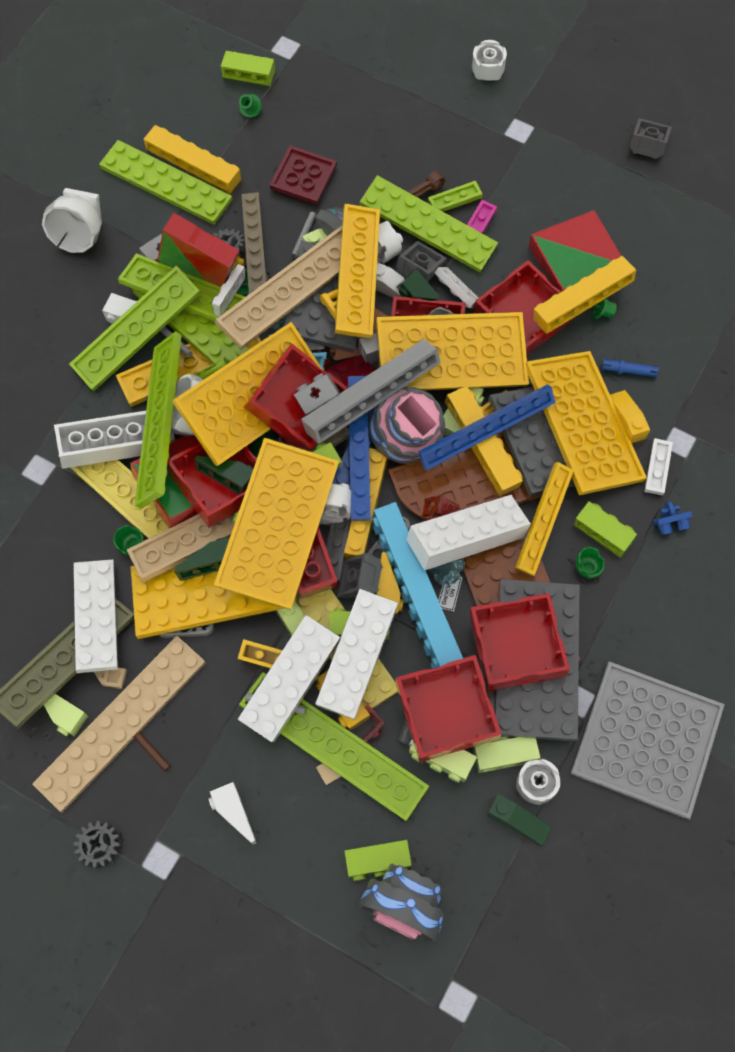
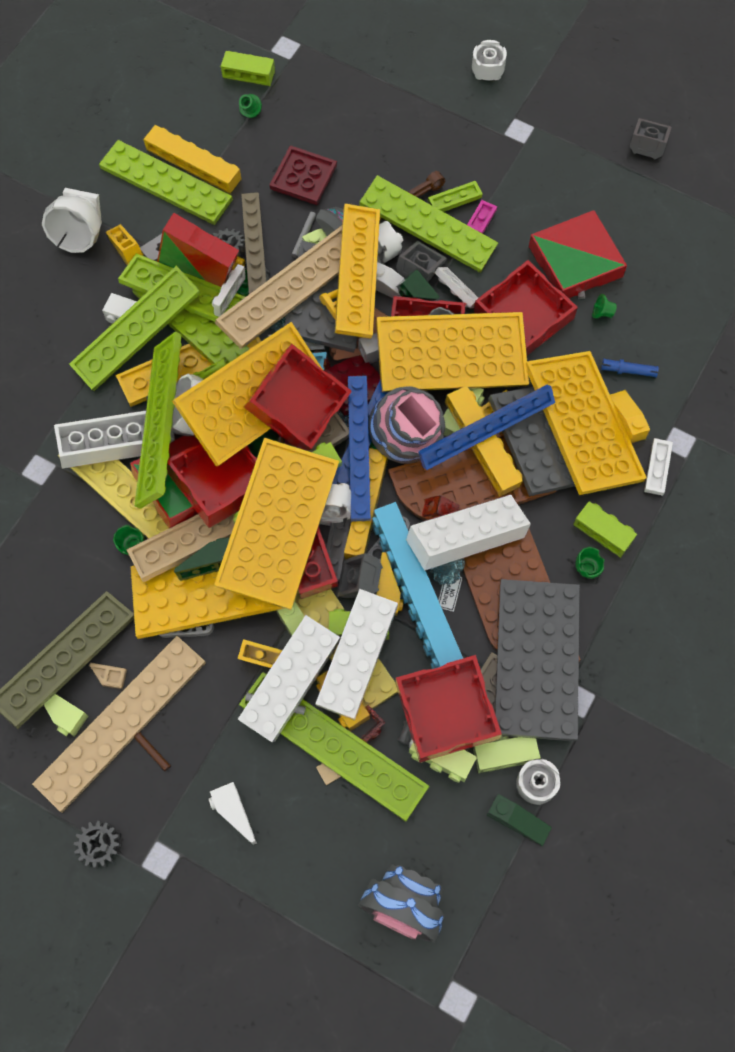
white plate [74,560,118,673] -> none
light grey bar [160,327,193,358] -> none
dark green slope [195,456,254,495] -> none
light grey brick [294,373,340,414] -> none
light grey brick [301,339,440,444] -> none
lime brick [345,840,412,881] -> none
red tile [469,593,570,691] -> none
yellow plate [515,462,574,576] -> none
yellow brick [533,256,636,334] -> none
light grey tile [570,661,725,820] -> none
blue hips [652,501,692,535] -> none
none -> yellow slope [106,224,143,265]

